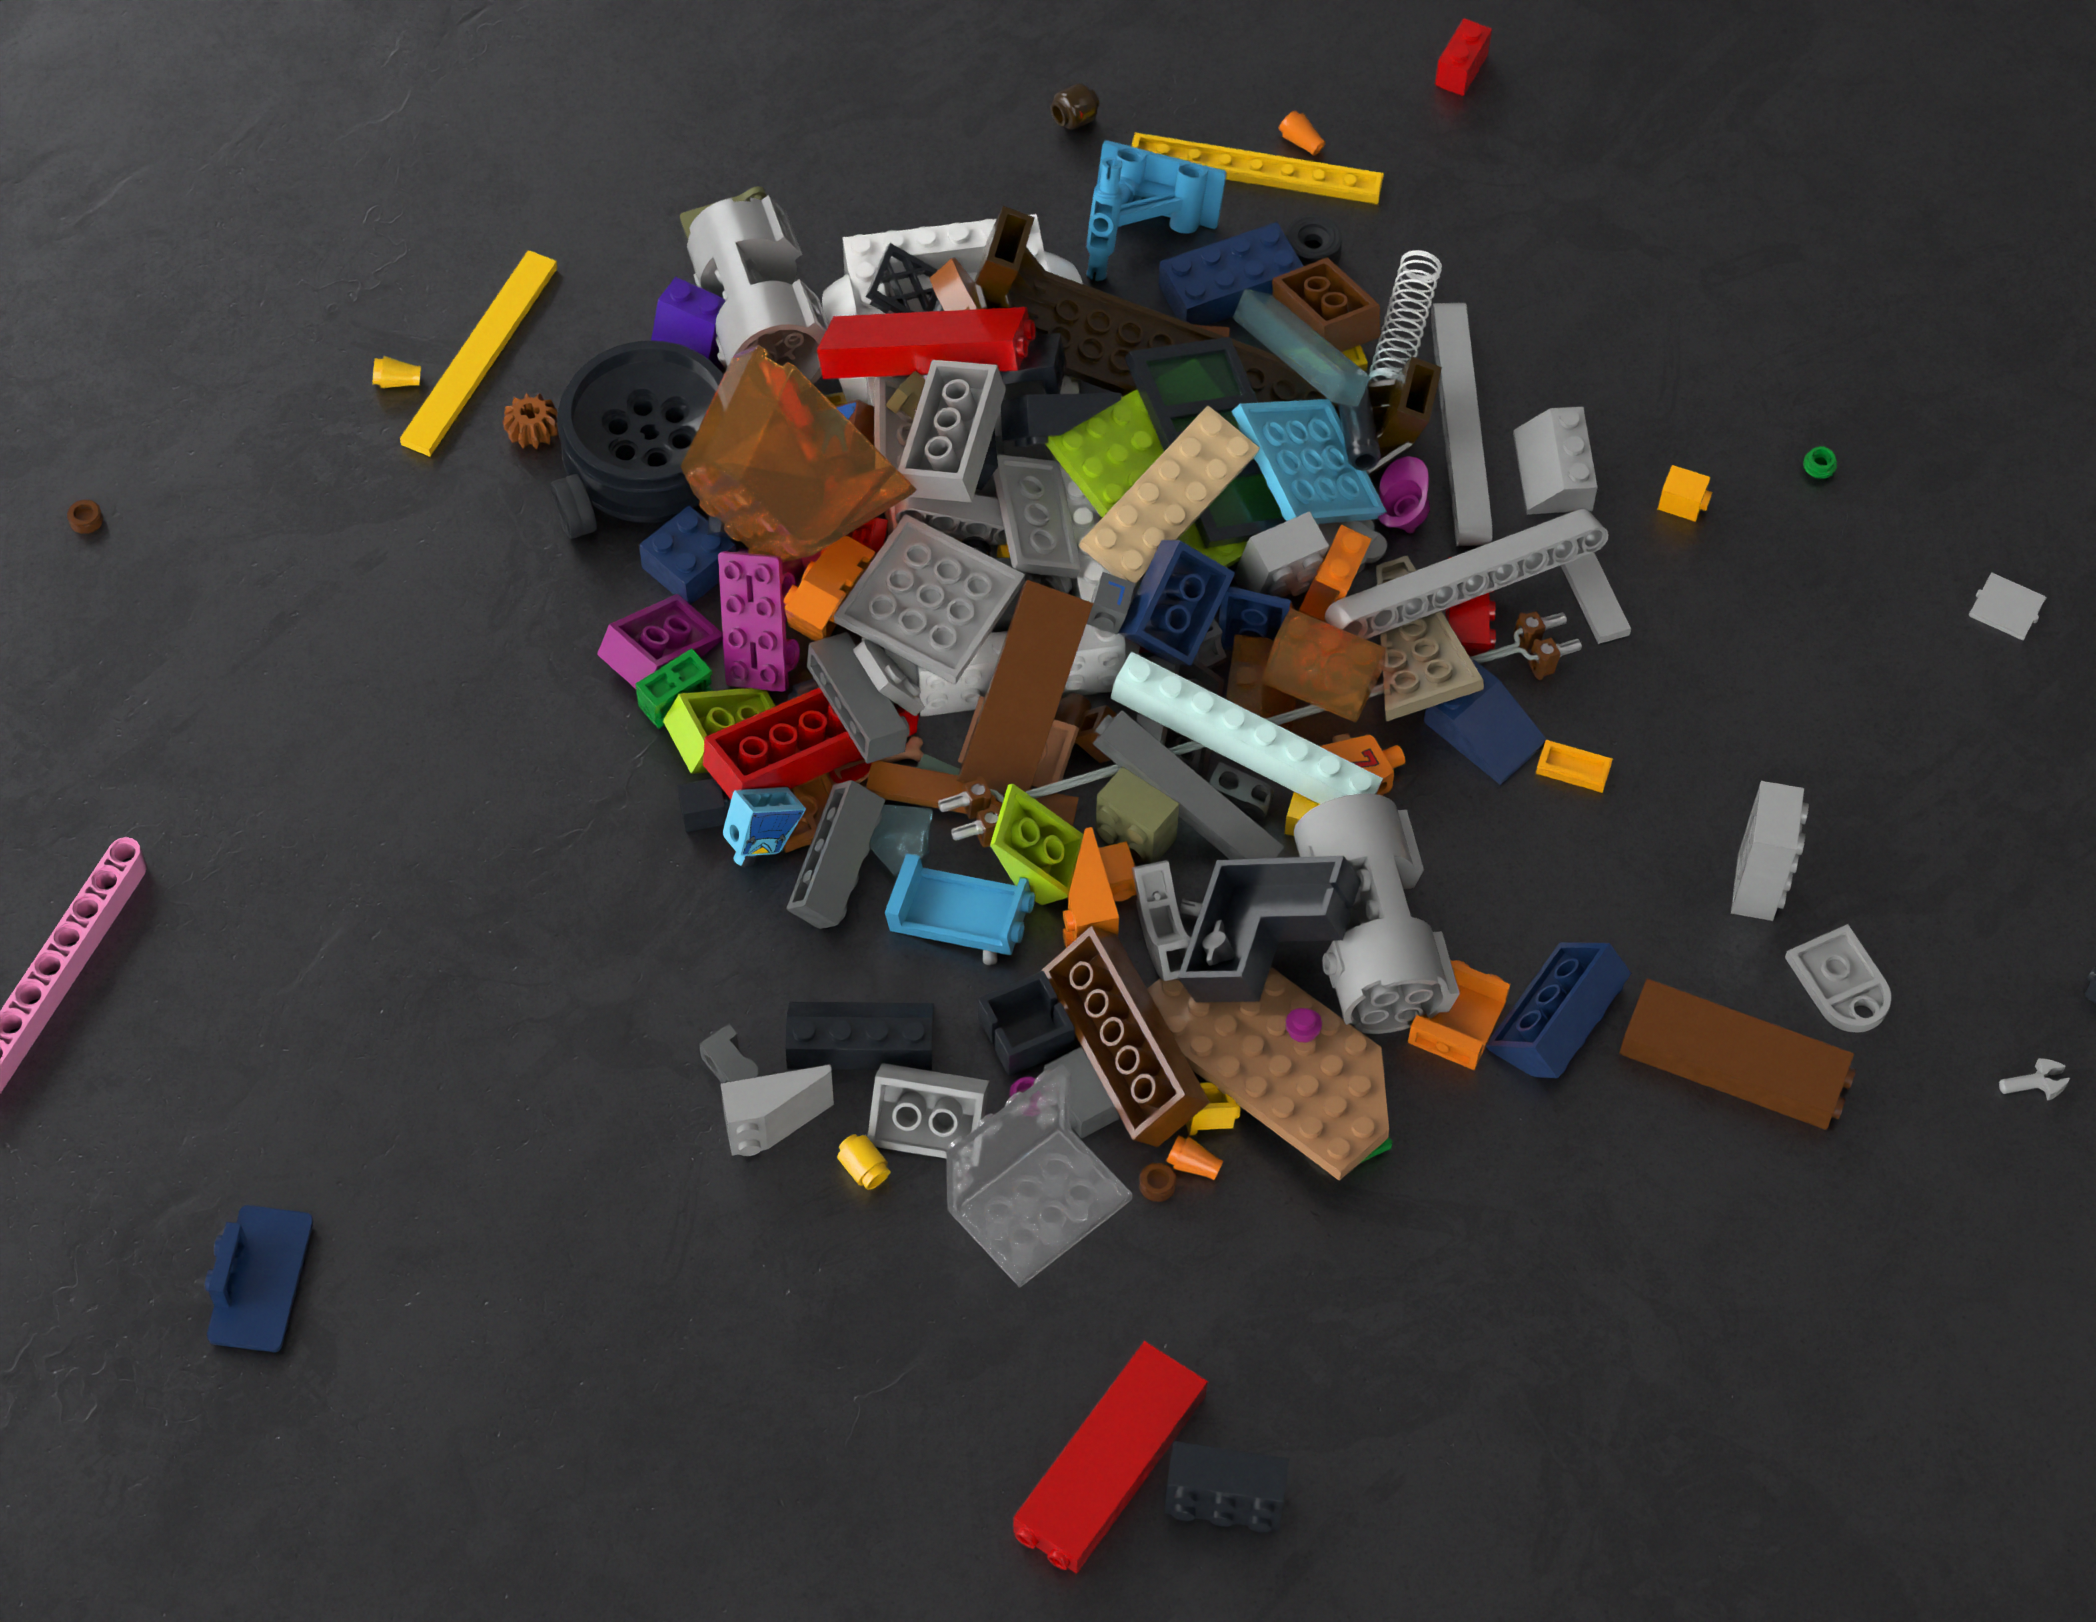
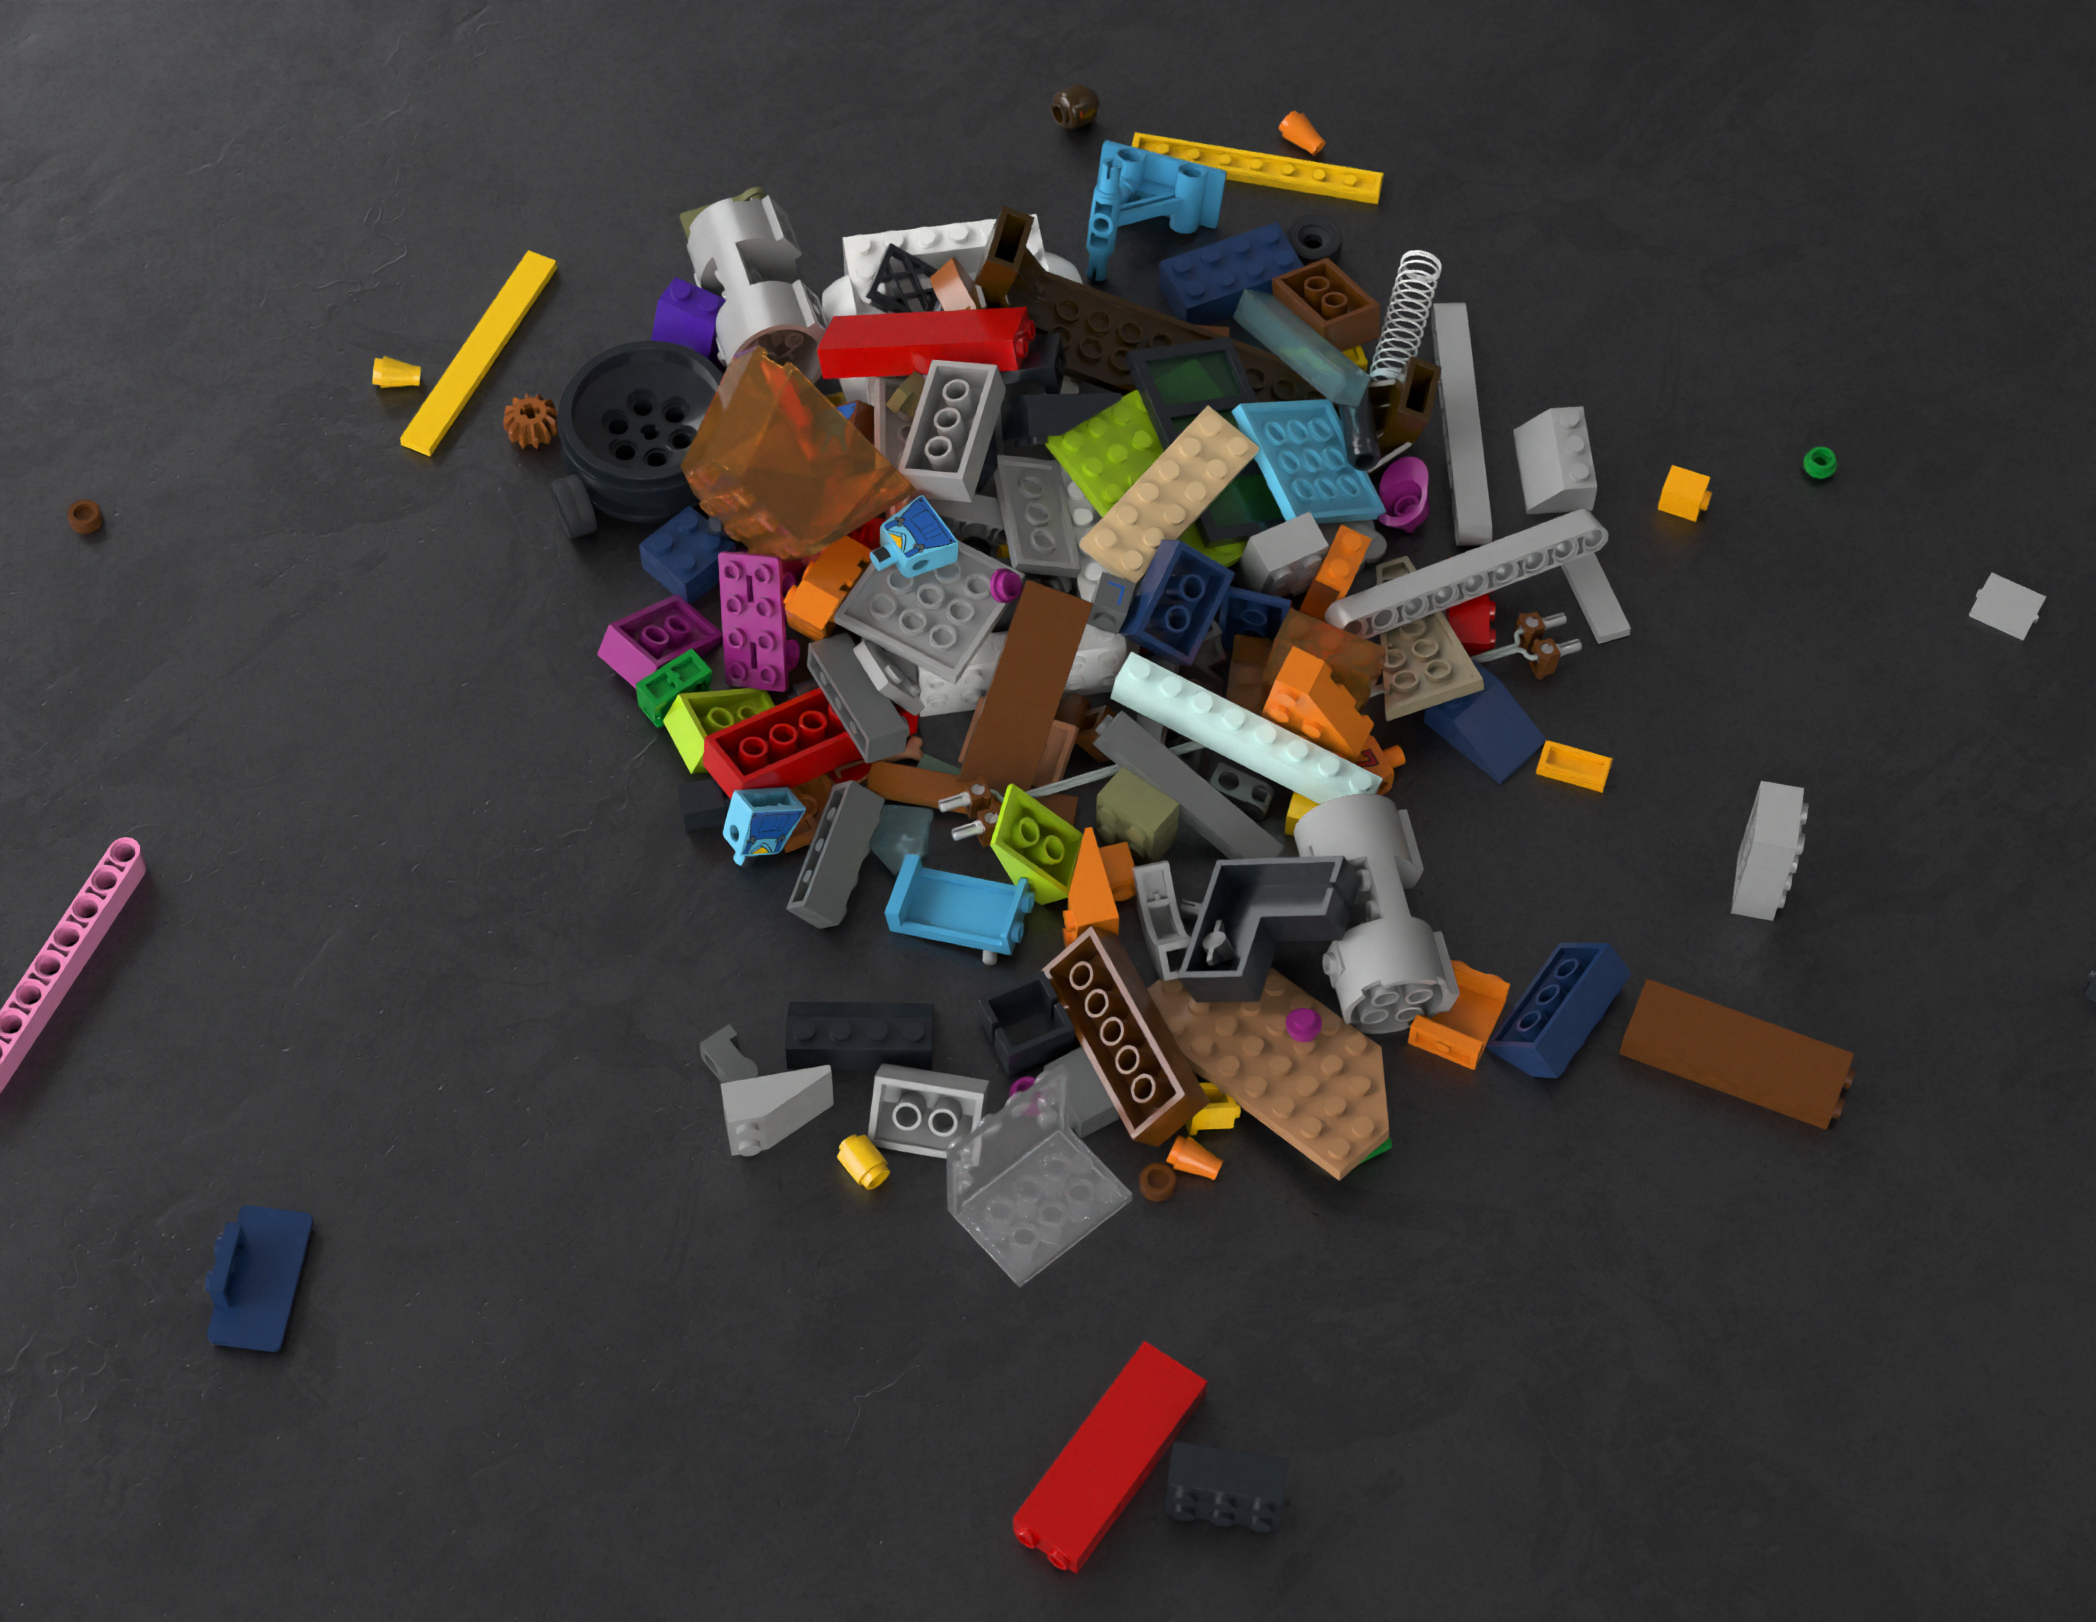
red brick [1435,18,1492,96] -> none
light grey tile [1785,924,1891,1032] -> none
light grey bar [1999,1059,2070,1100] -> none
none -> torso [870,494,958,578]
none -> magenta plate [990,568,1022,603]
none -> orange brick [1260,646,1374,764]

